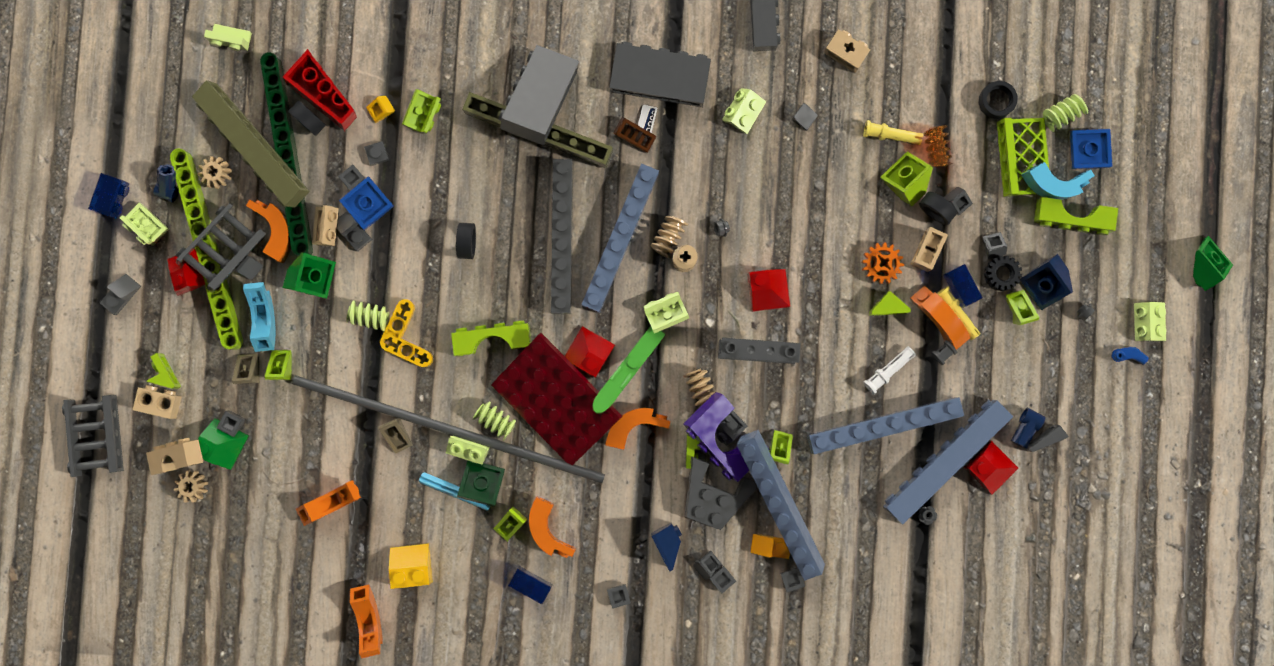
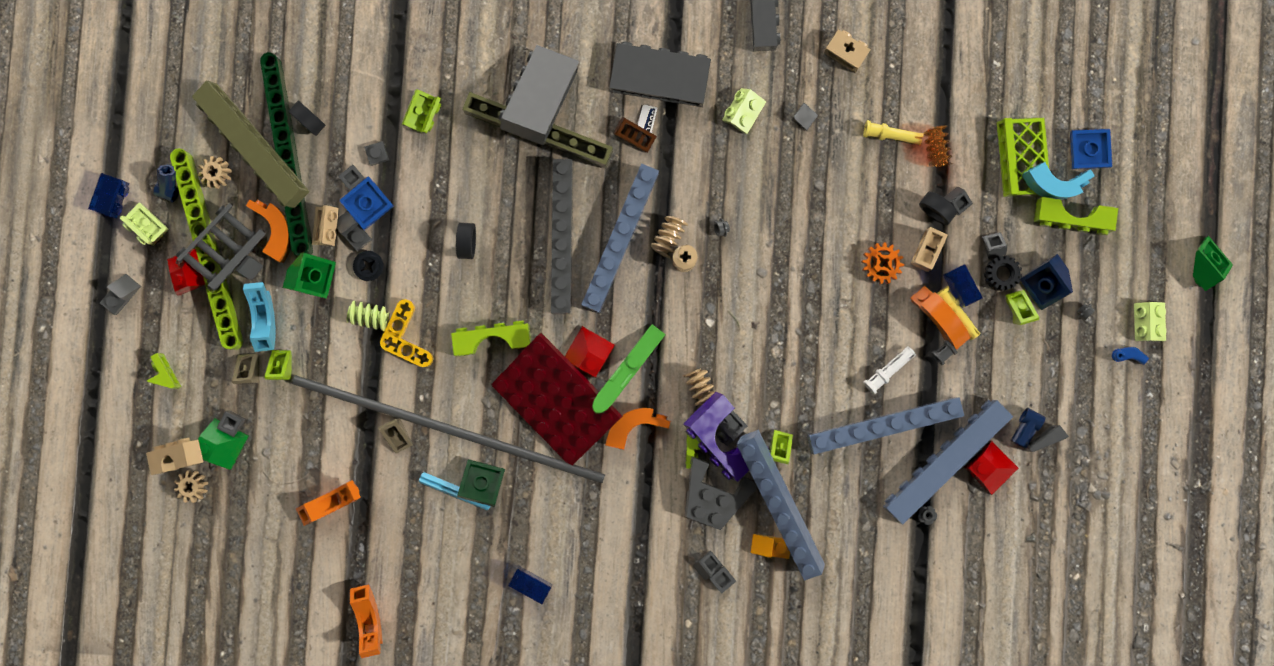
dark grey fence [62,395,124,477] -> none
tan brick [133,385,182,419] -> none
yellowish green bracket [204,24,252,51] -> none
red wedge [283,49,357,131] -> none
yellow slope [366,96,395,123] -> none
yellow slope [389,543,433,589] -> none
yellowish green bracket [446,436,490,465] -> none
yellowish green piece [472,401,516,441] -> none
lime slope [493,506,527,542] -> none
orange arch [529,496,576,558] -> none
dark grey plate [607,584,631,609] -> none
yellowish green bracket [643,292,689,334] -> none
dark blue slope [651,522,682,572] -> none
dark grey fence [718,338,801,364] -> none
red slope [747,269,790,312] -> none
dark grey plate [780,567,805,592] -> none
lime slope [869,291,911,316] -> none
lime slope [880,151,933,206] -> none
black tyre [978,81,1018,119] -> none
yellowish green piece [1043,94,1088,132] -> none
none -> black gear [353,251,384,281]

